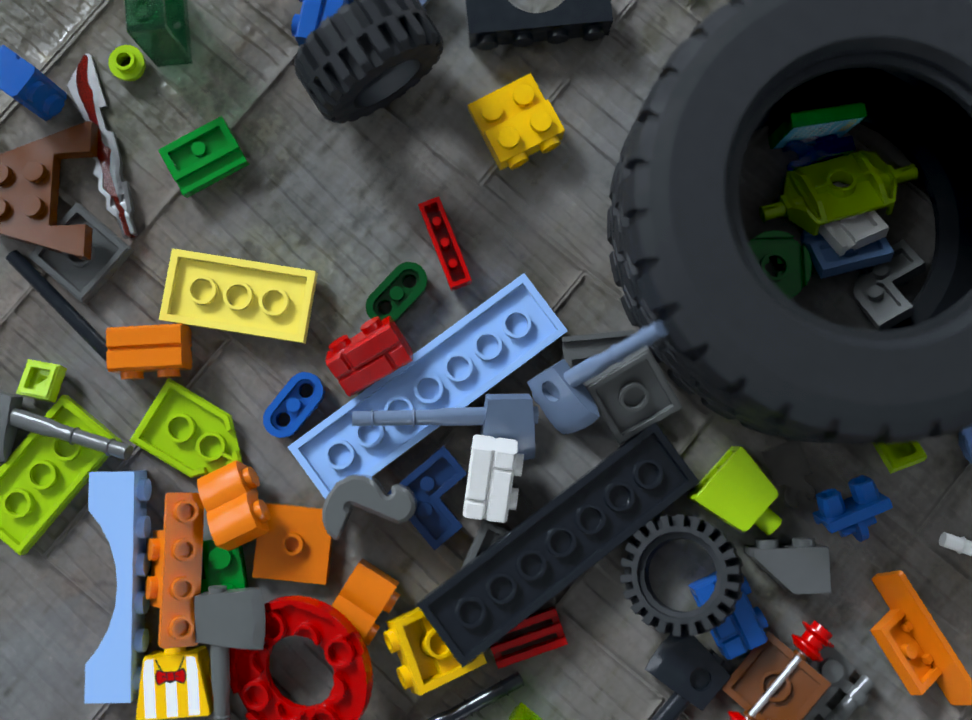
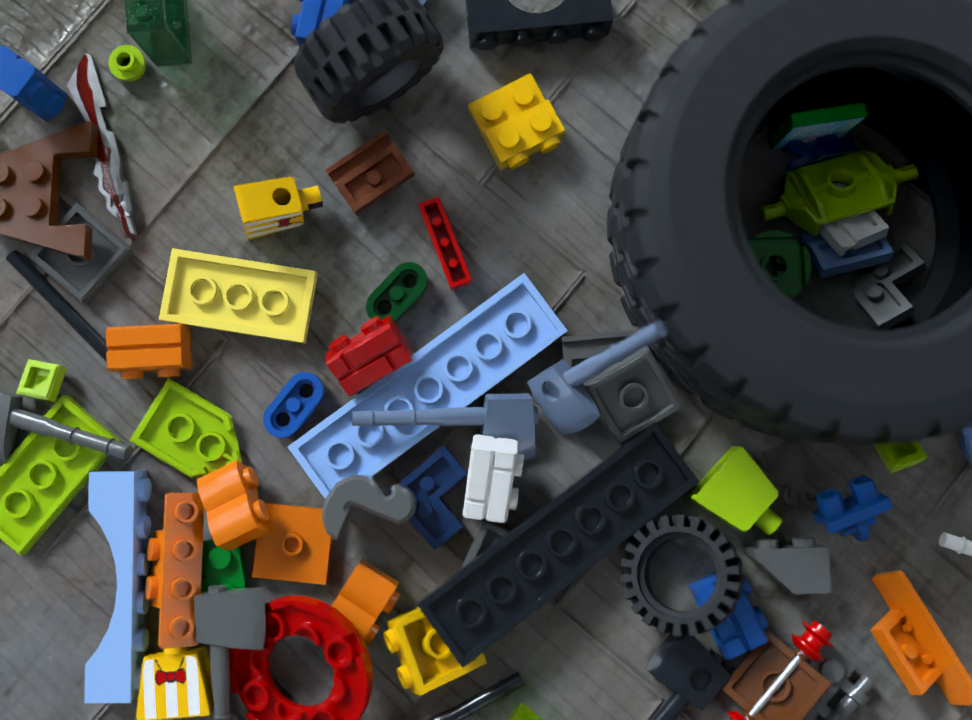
green plate [158,116,250,198] -> none
red tile [491,606,568,669] -> none
none -> yellow torso [233,177,323,240]
none -> copper plate [325,130,415,215]

